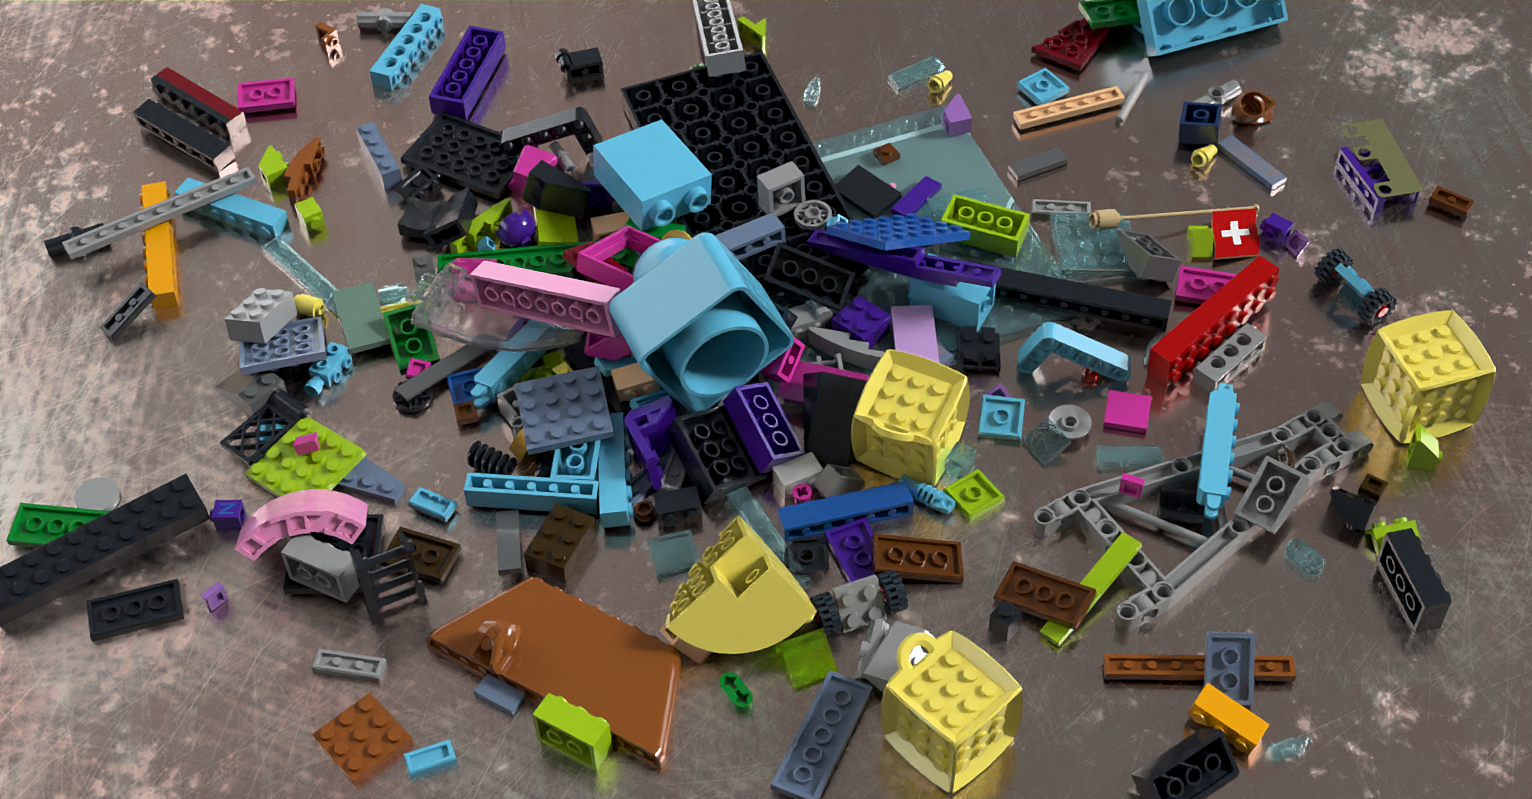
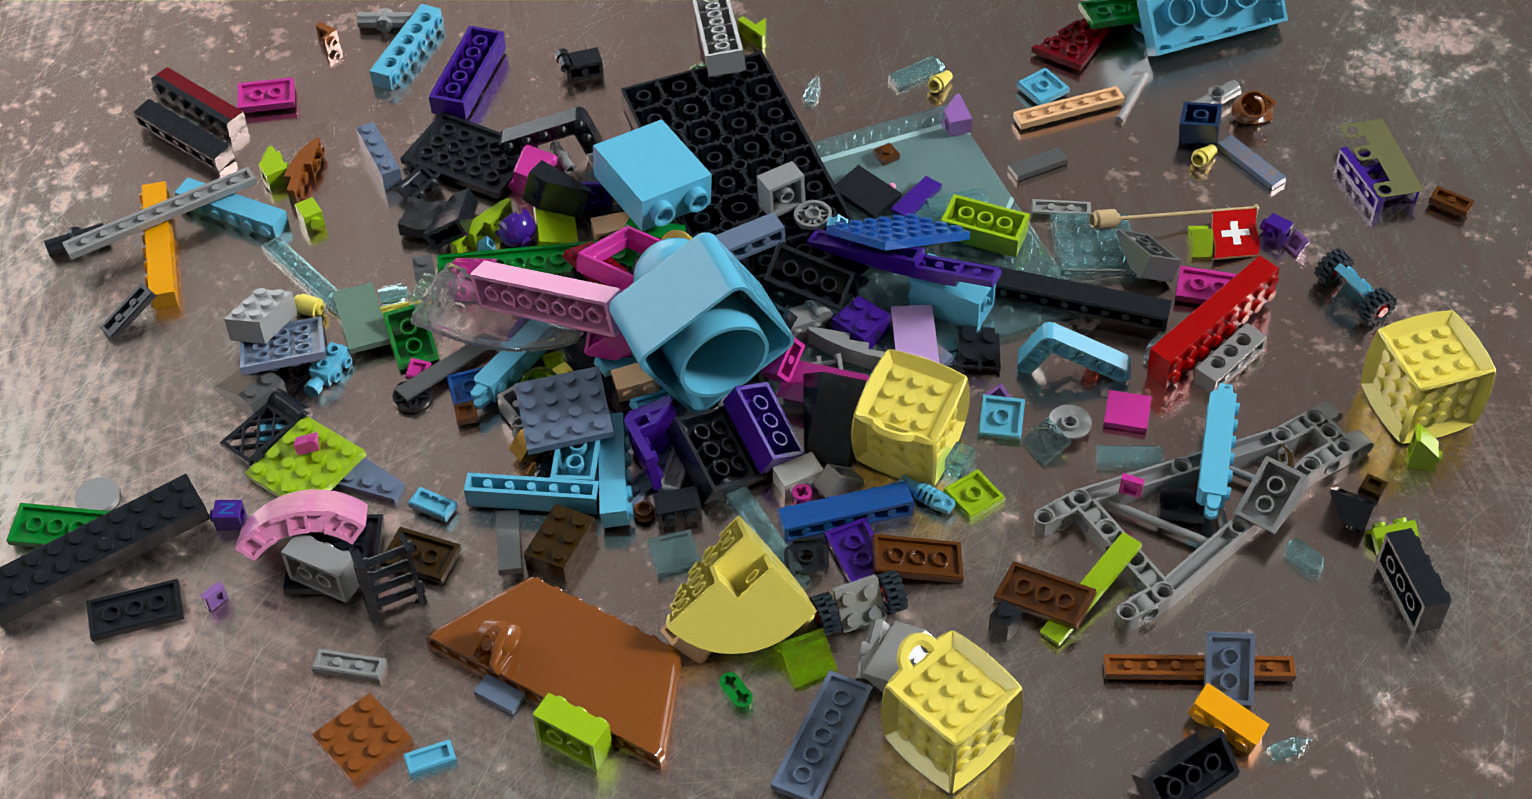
black piece [467,441,517,475] -> none

